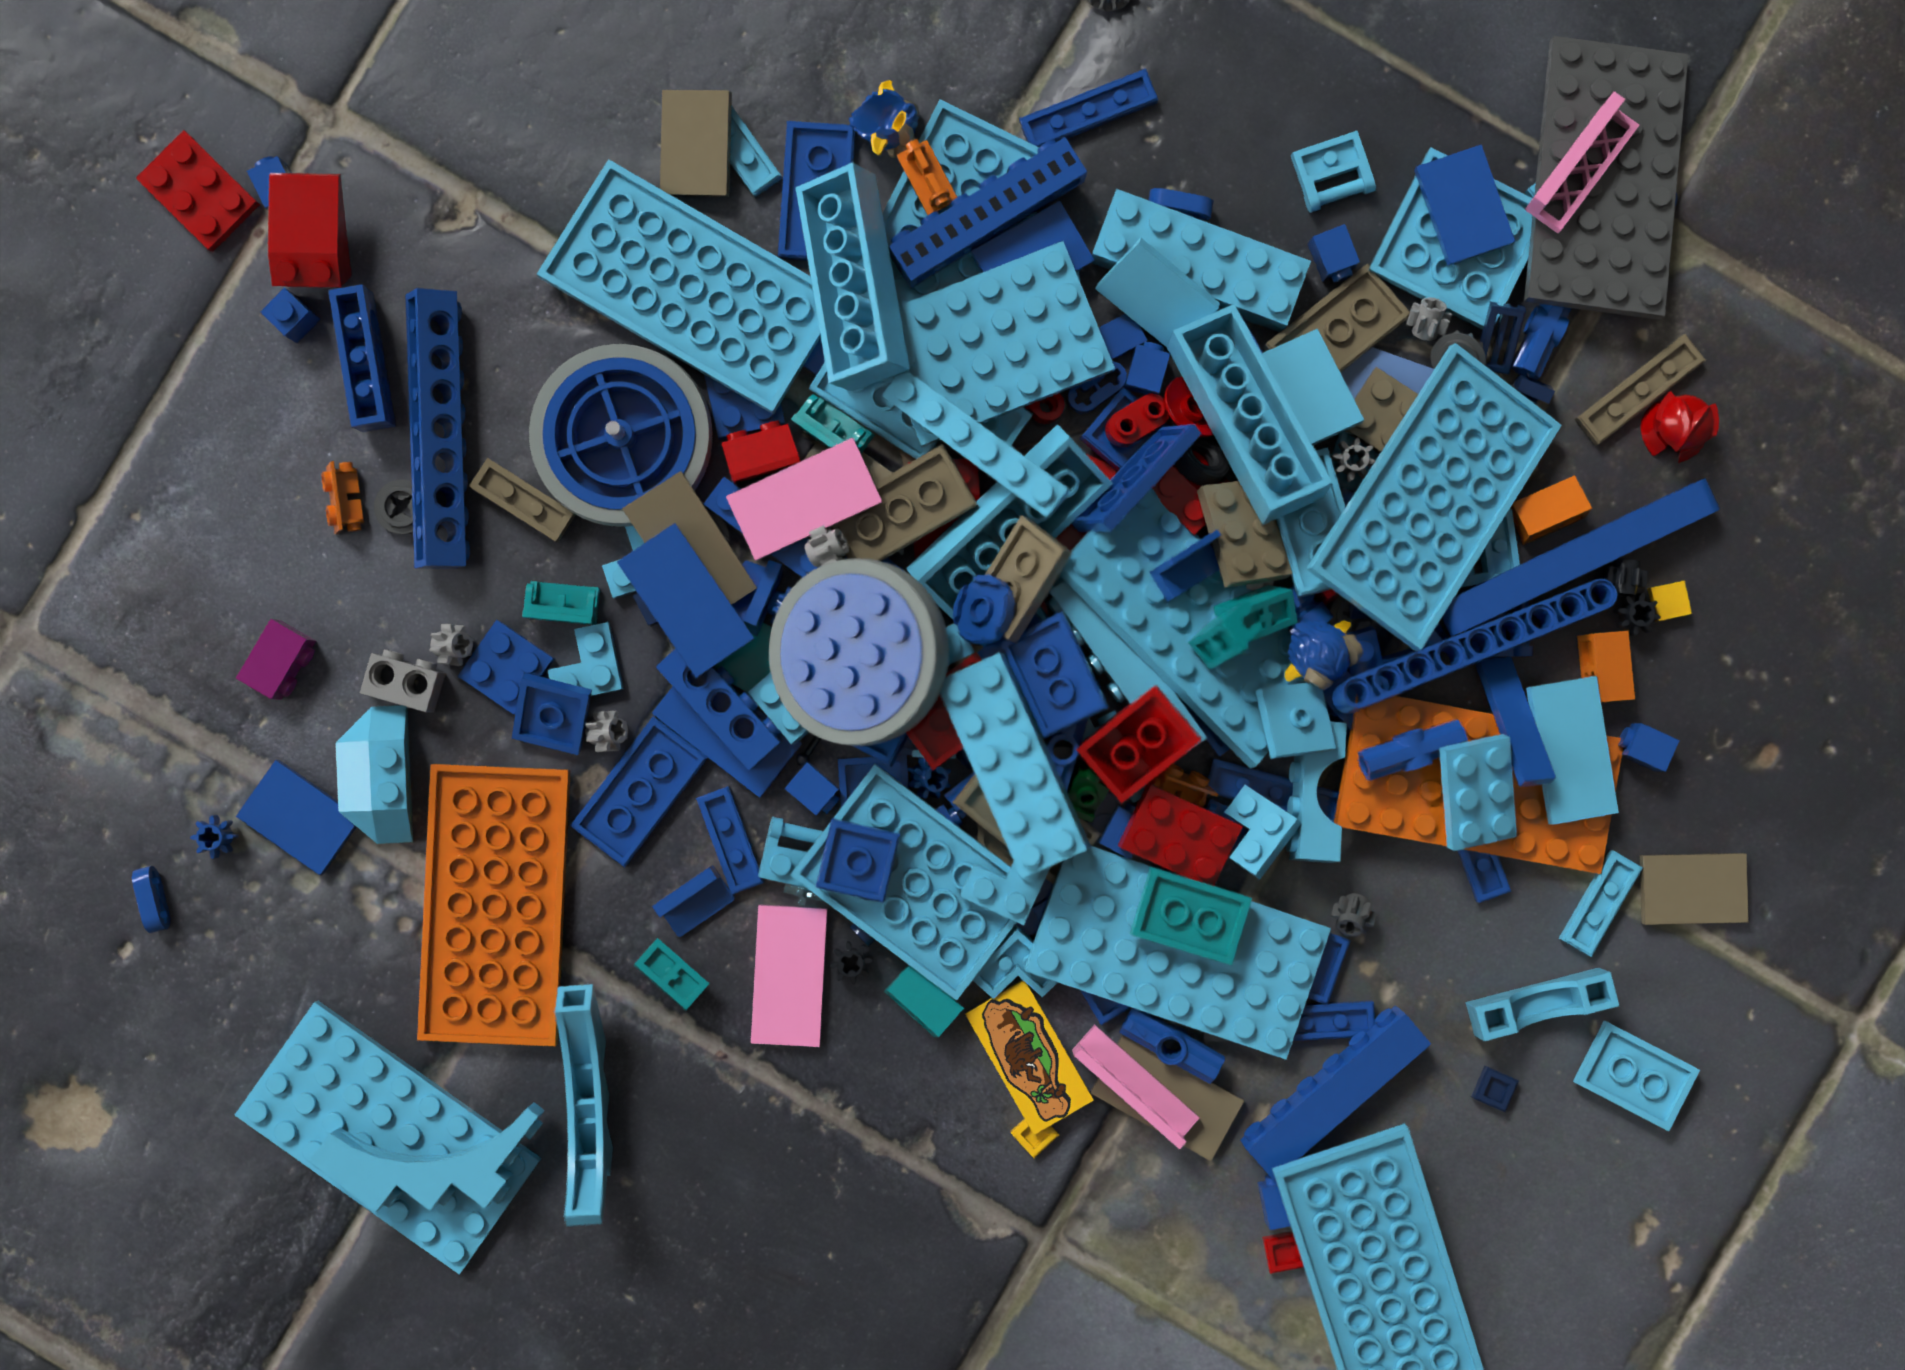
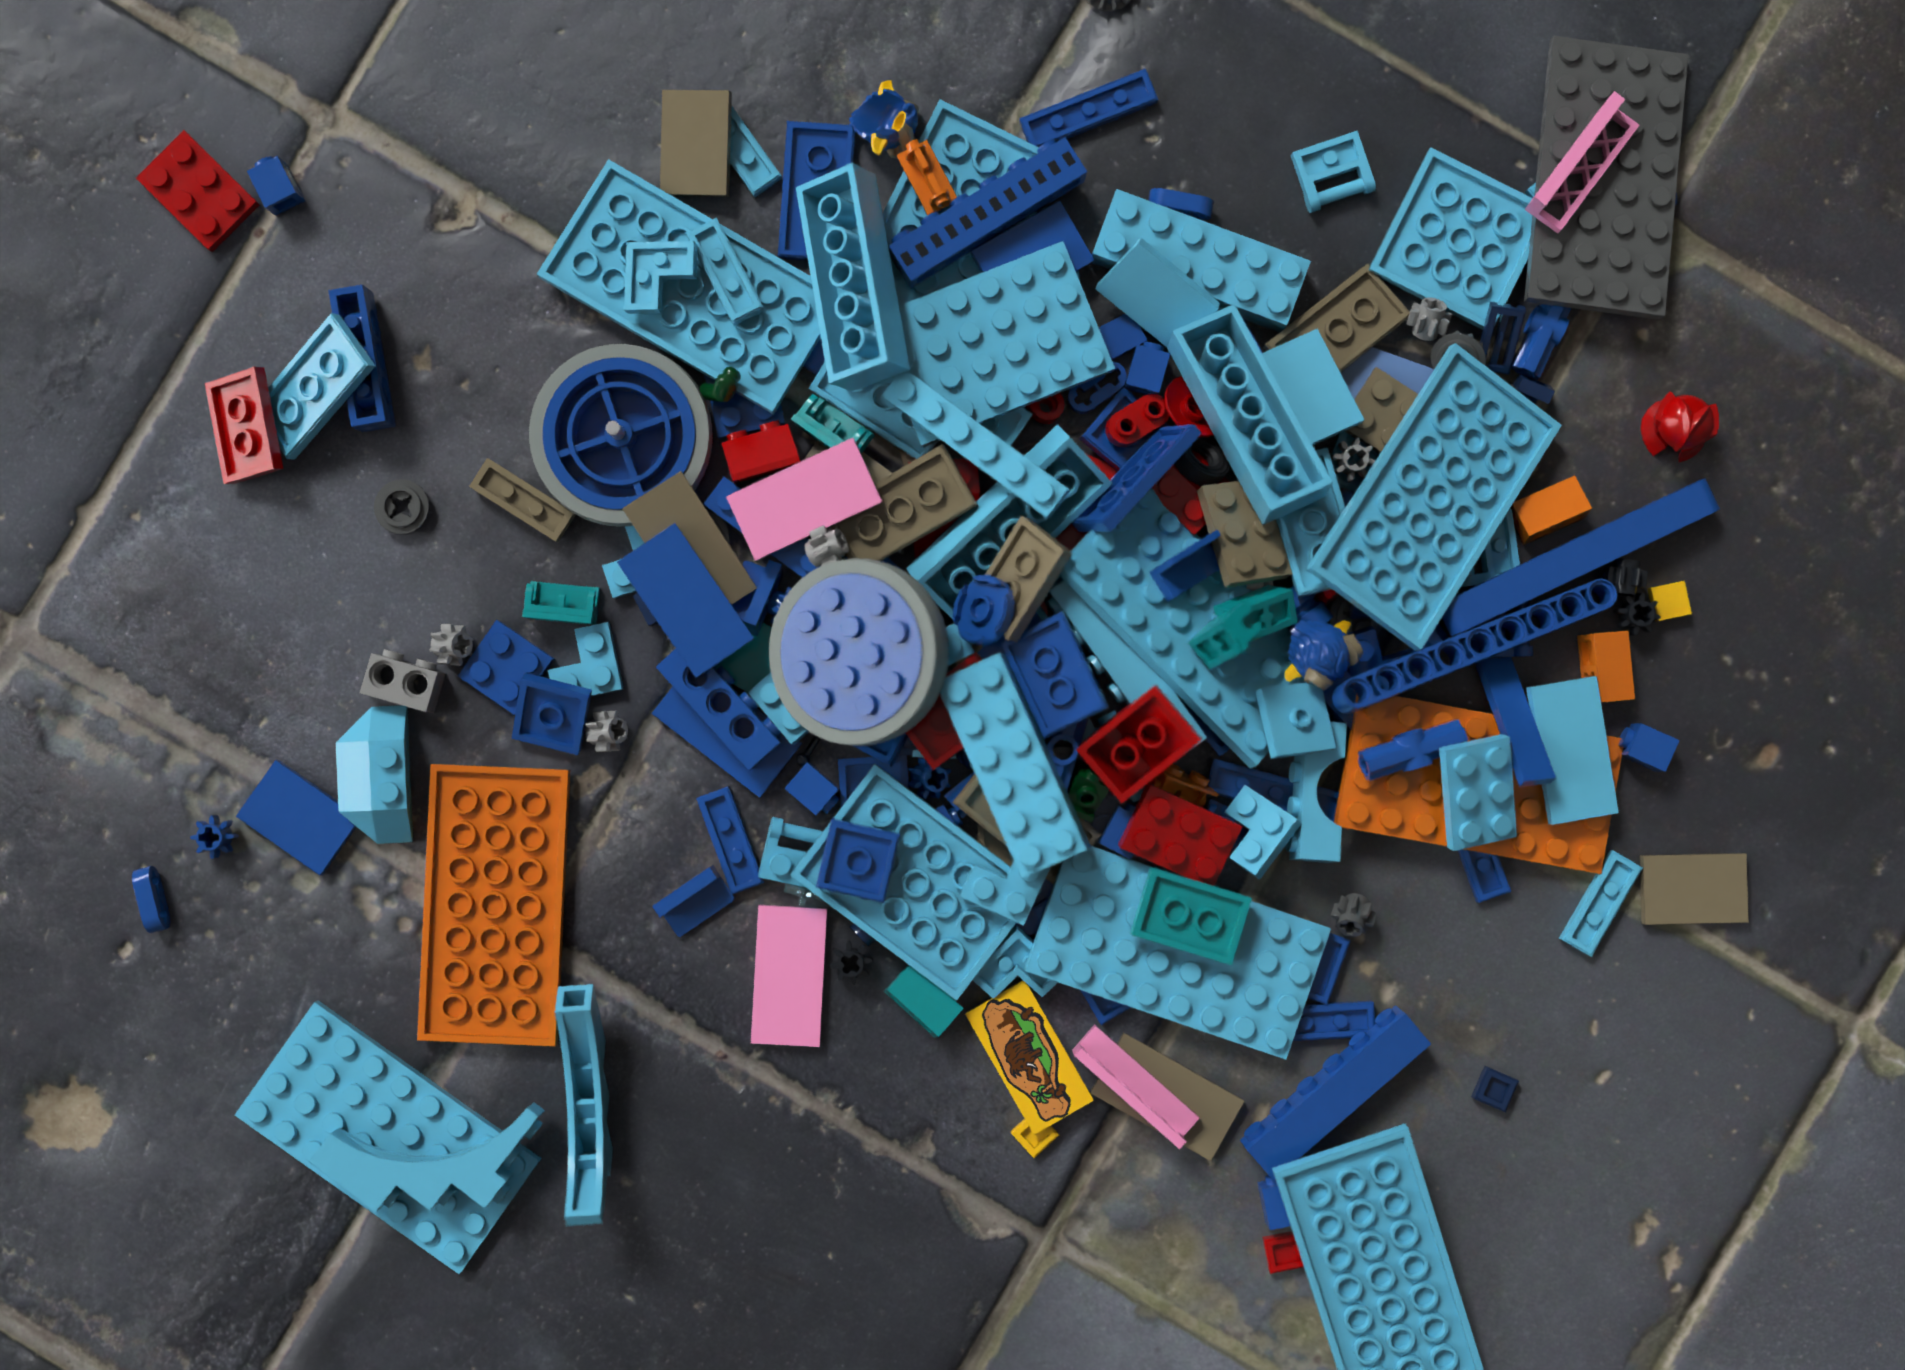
magenta brick [235,619,316,700] -> none
blue brick [260,287,321,343] -> none
red slope [268,173,352,288] -> none
orange hinge [321,461,364,535] -> none
blue brick [405,288,470,569] -> none
blue tile [570,716,708,867] -> none
teal hinge [634,938,710,1011] -> none
blue piece [1119,1008,1225,1084] -> none
blue brick [1307,224,1360,283] -> none
blue tile [1414,144,1515,266] -> none
medium azure arch [1466,968,1619,1041] -> none
medium azure plate [1573,1021,1700,1131] -> none
dark tan tile [1575,334,1706,446] -> none
none -> plate [205,367,284,484]
none -> medium azure tile [268,313,375,459]
none -> medium azure plate [624,241,698,314]
none -> medium azure tile [686,217,764,326]
none -> dark green arm [699,367,741,402]

